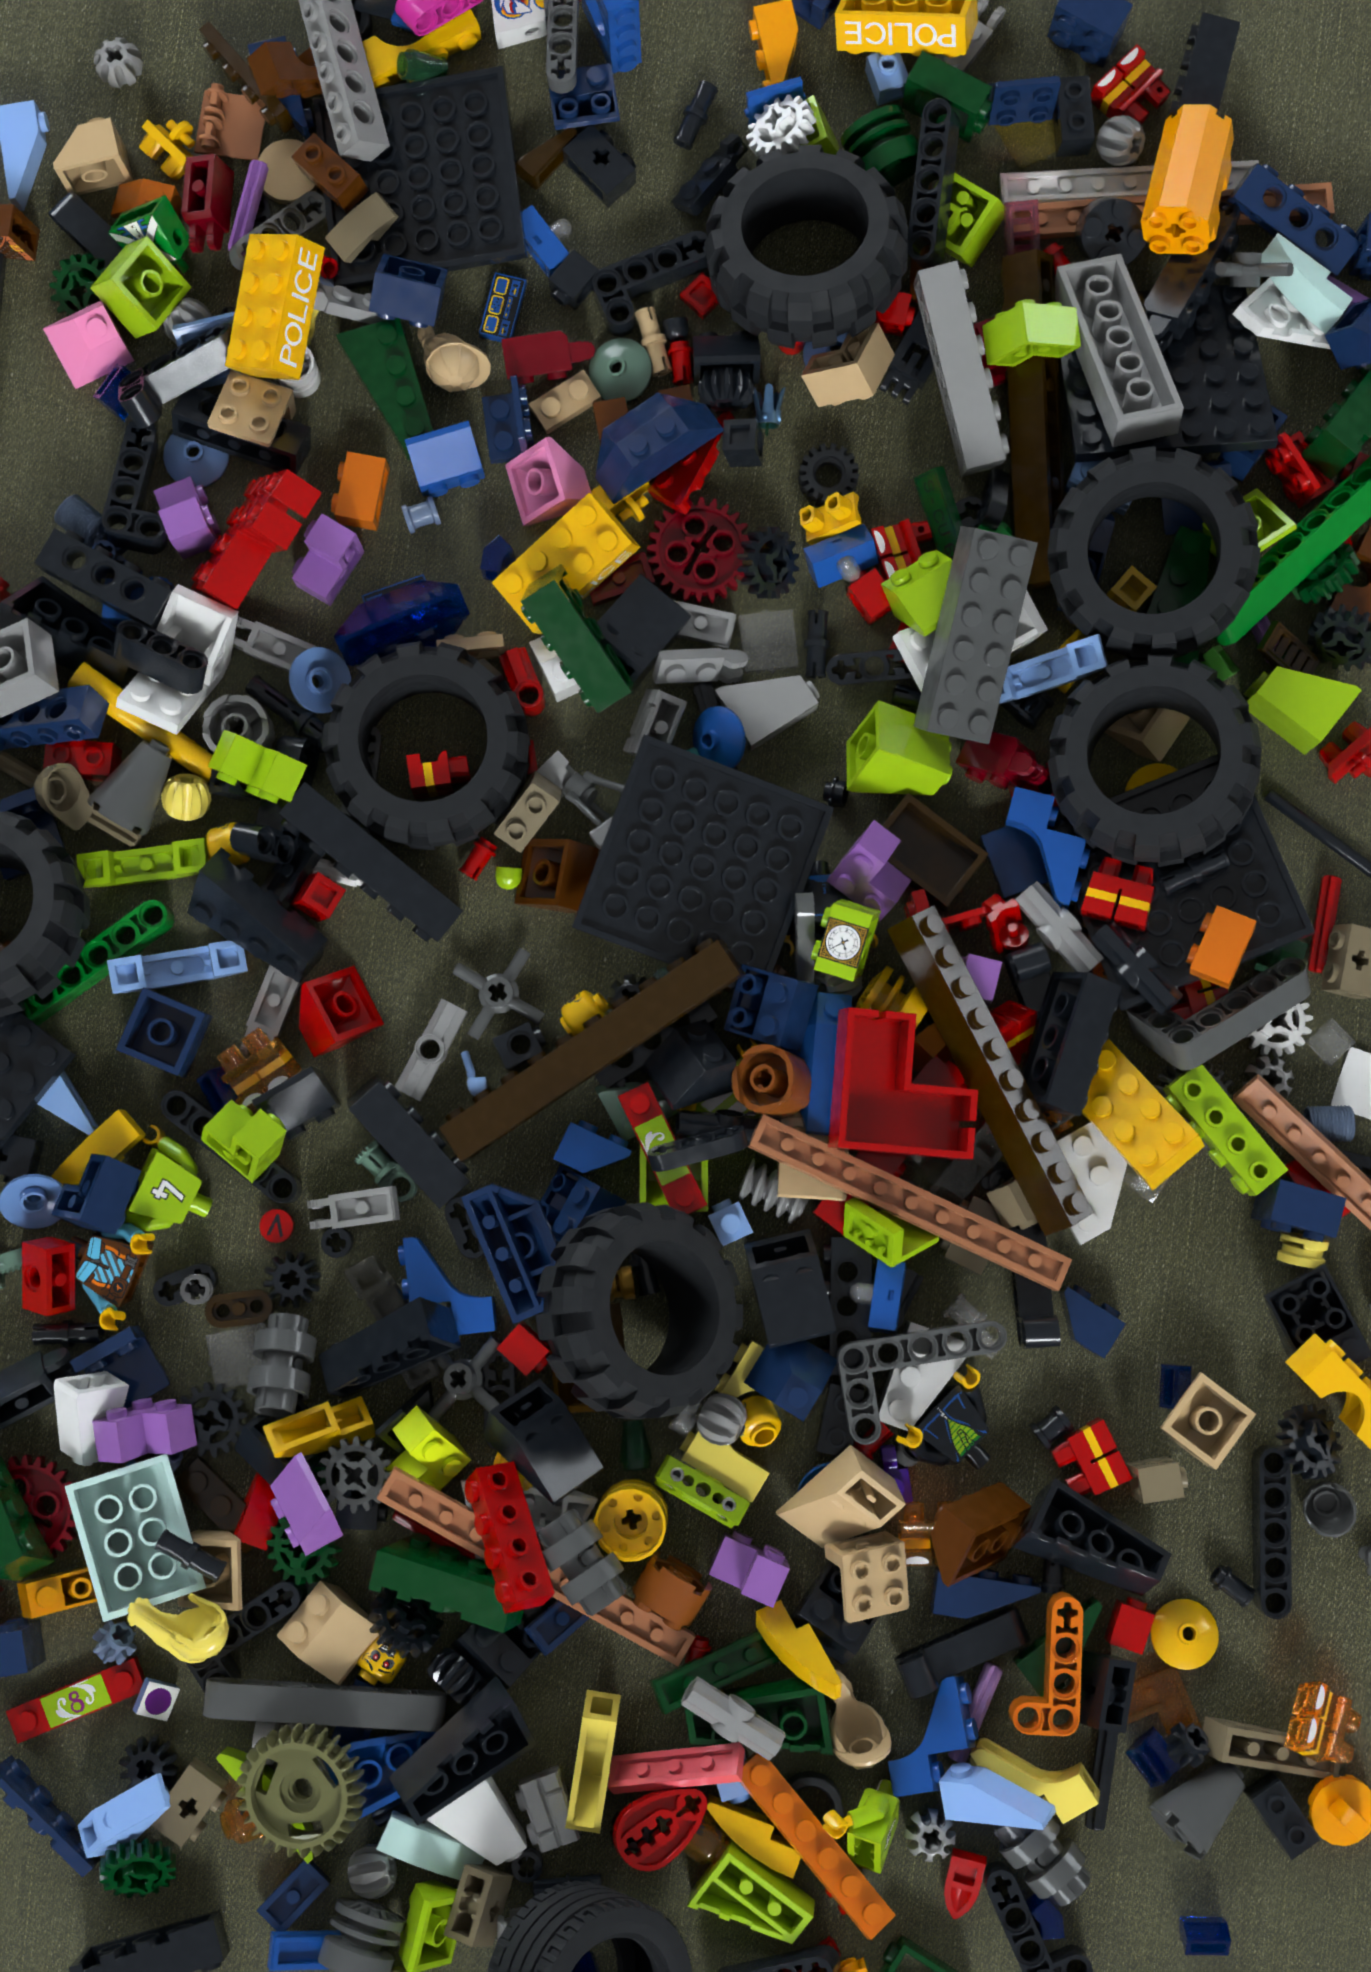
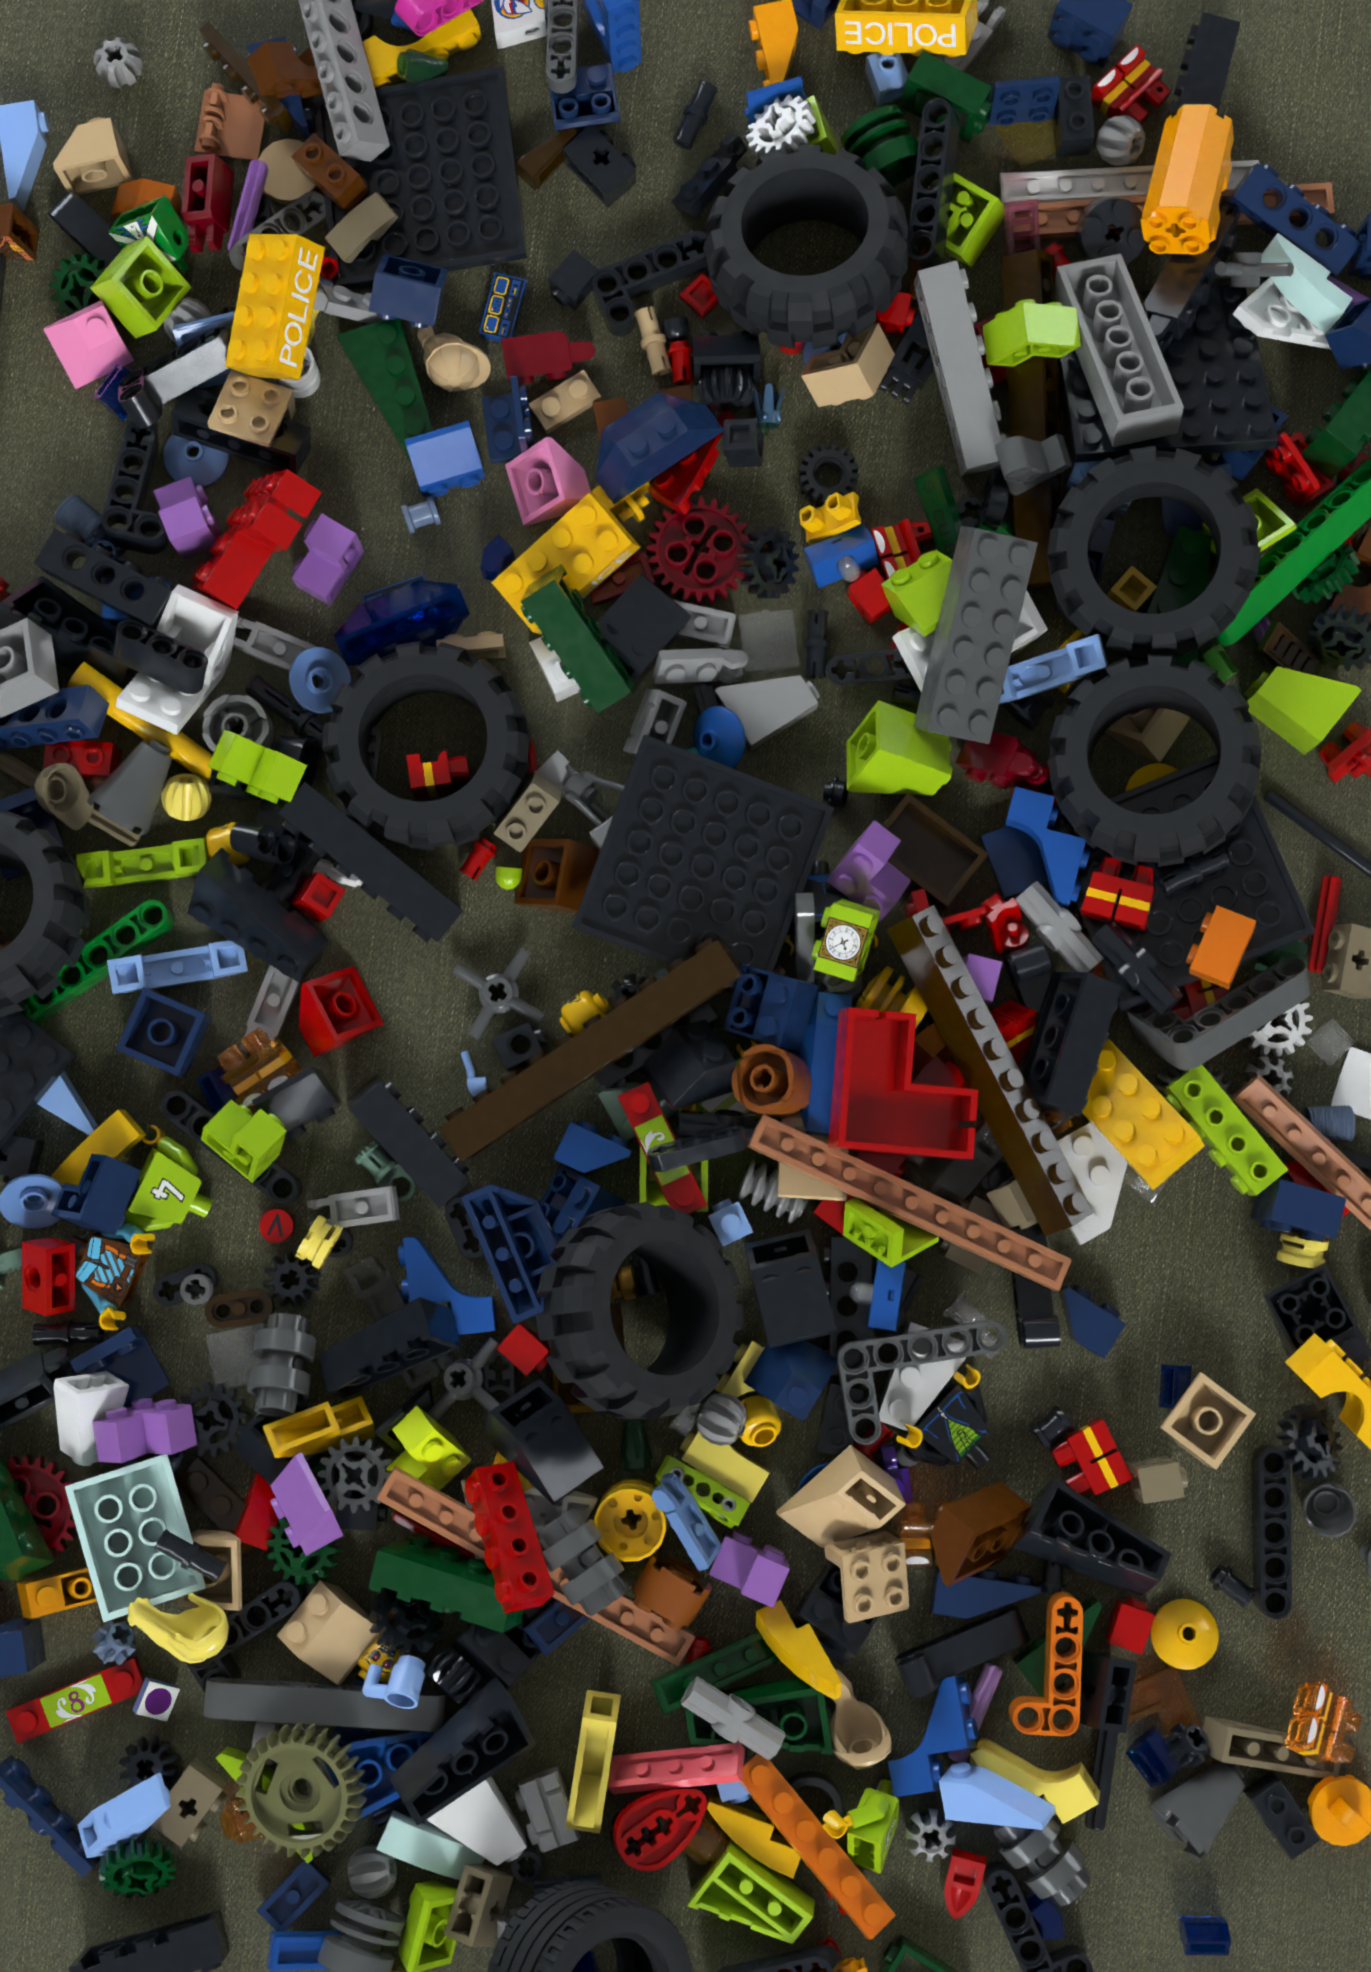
yellow hips [139,119,195,181] -> none
orange brick [331,451,390,531] -> none
light grey piece [395,999,468,1102] -> none
red piece [499,647,546,717] -> none
blue piece [522,205,572,278] -> none
sand green dish [589,338,652,403] -> none
none -> light yellow wheel [295,1215,343,1269]
none -> light blue piece [362,1655,425,1709]
none -> medium blue hinge [651,1472,722,1571]
none -> dark grey tile [995,434,1072,496]

